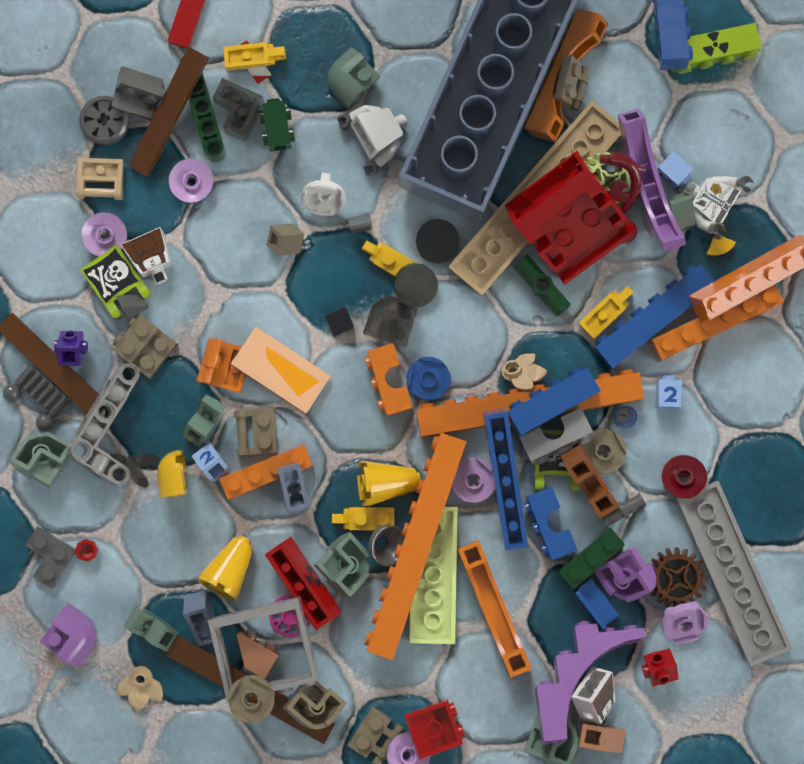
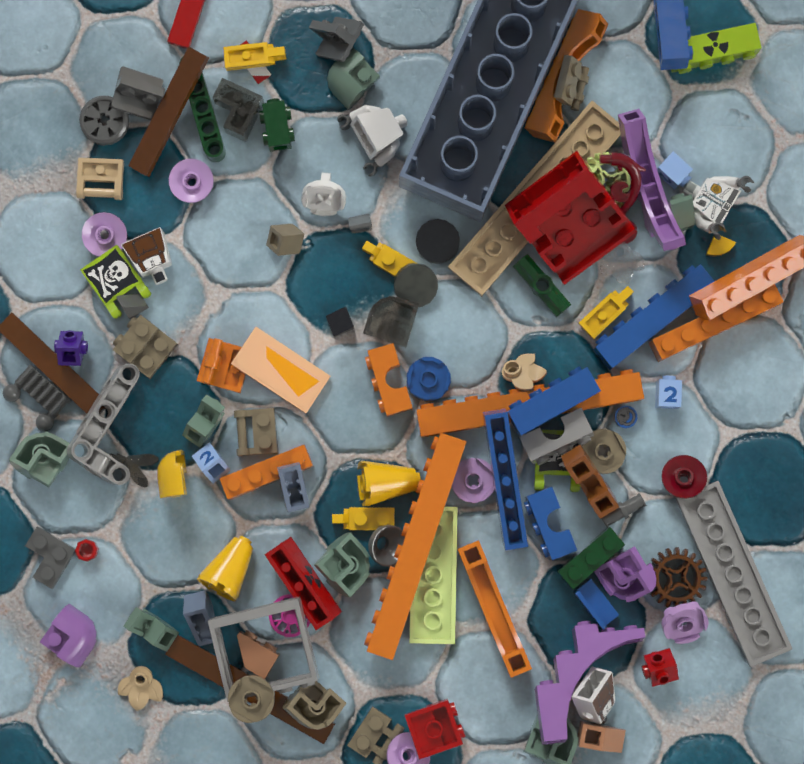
none -> dark grey bracket [309,17,364,62]

